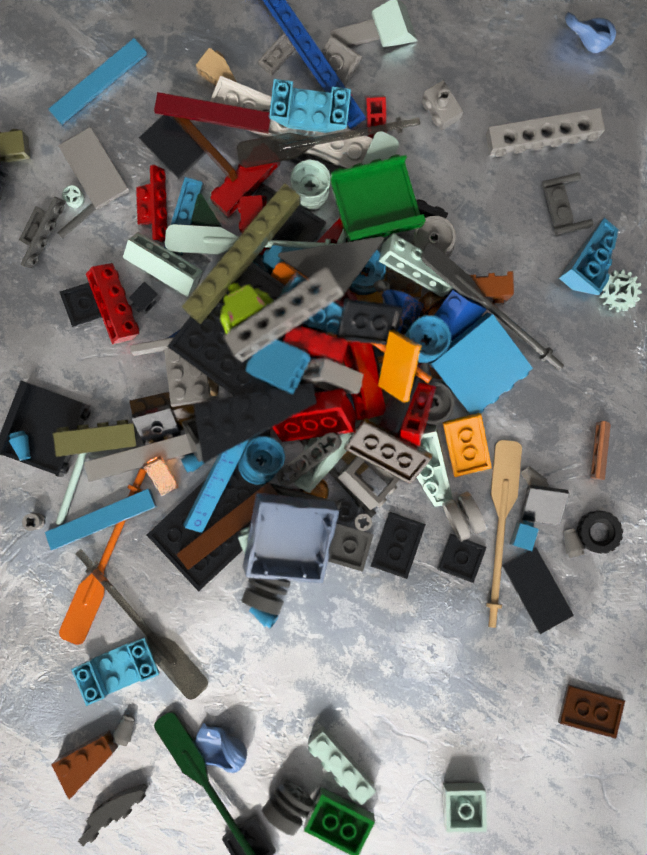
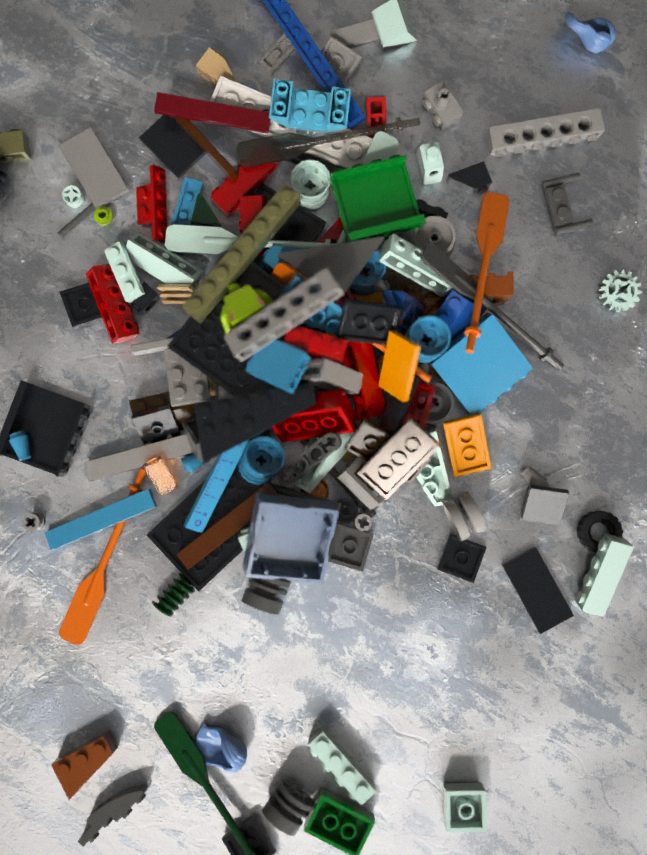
dark grey bracket [19,196,66,268] -> none
dark azure tile [48,38,147,125] -> none
olive brick [53,419,136,457] -> none
light aqua piece [56,453,87,526] -> none
medium azure slope [71,637,160,706] -> none
clear smoke piece [75,549,208,700] -> none
light grey cone [112,715,135,746] -> none
dark azure cone [249,607,279,629] -> none
black tile [370,512,426,579] -> none
tan piece [486,440,522,628] -> none
dark azure brick [510,520,539,551] -> none
reddish brown tile [558,684,625,739] -> none
dark azure wedge [559,218,618,295] -> none
light grey cone [564,528,585,558] -> none
nougat slope [590,421,611,480] -> none
none -> lime plate [94,206,113,226]
none -> light aqua plate [104,241,145,303]
none -> dark green piece [152,573,195,617]
none -> tan tile [157,284,194,304]
none -> tile [357,417,441,500]
none -> light aqua torso [415,142,444,186]
none -> black slope [446,161,492,195]
none -> orange piece [465,192,509,353]
none -> light aqua brick [576,533,634,617]

